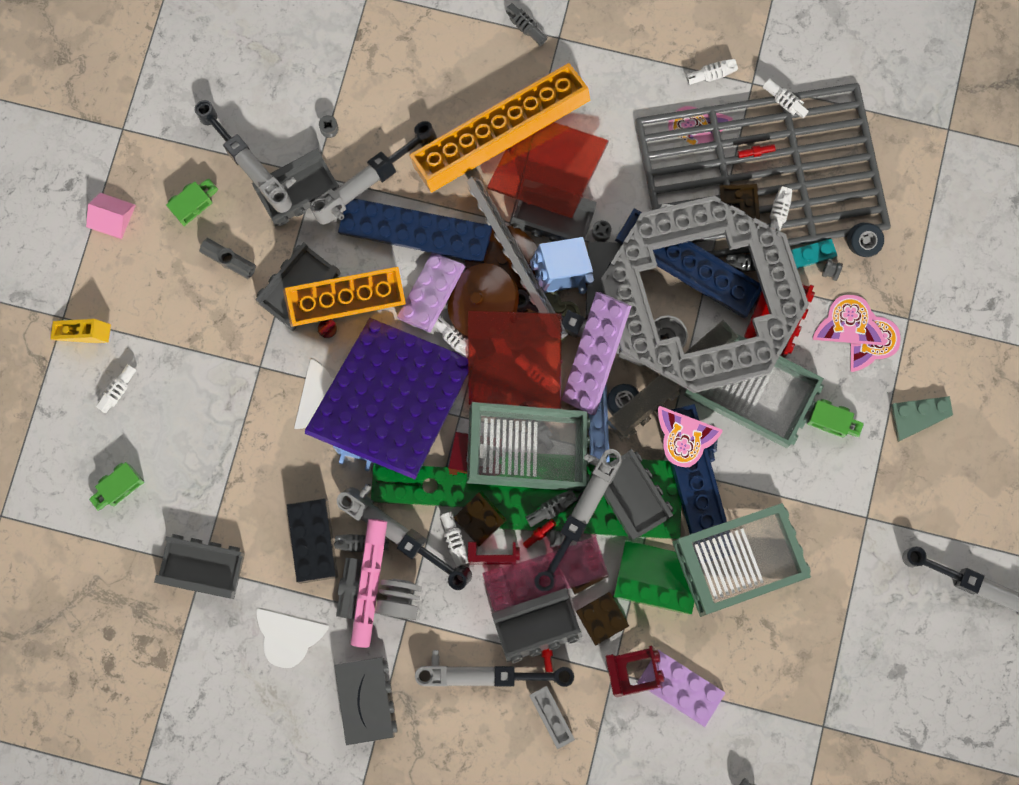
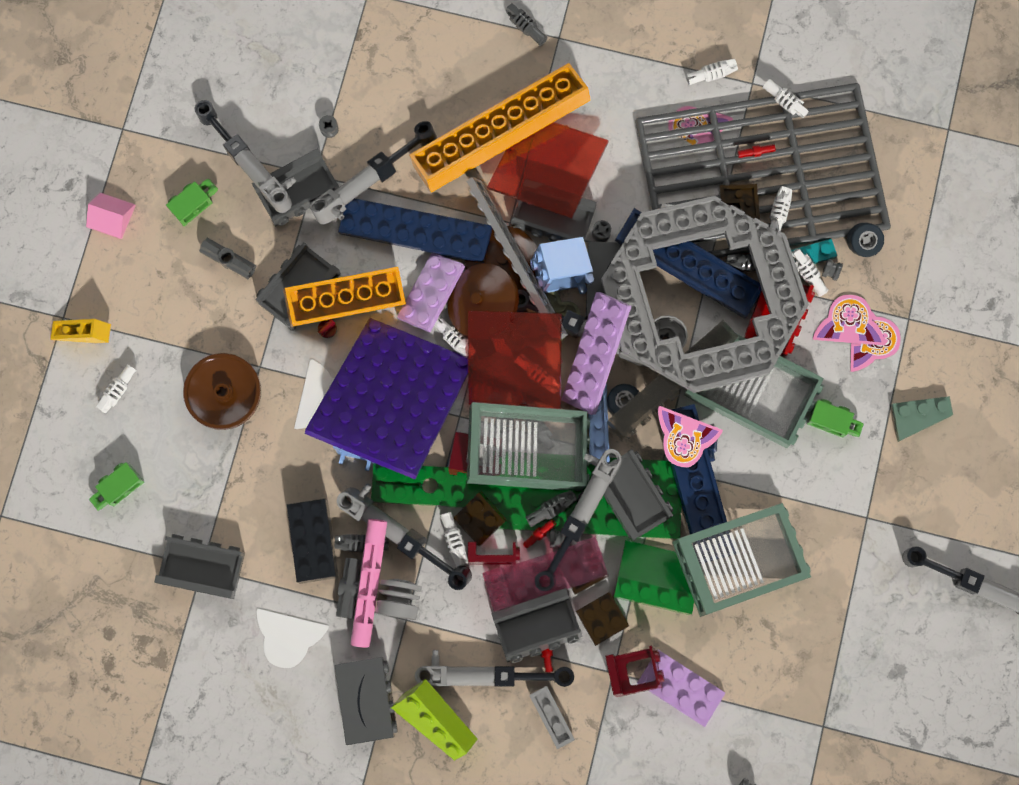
none -> reddish brown dish [183,353,261,430]
none -> lime wedge [391,679,478,761]
none -> white hinge [792,249,829,297]

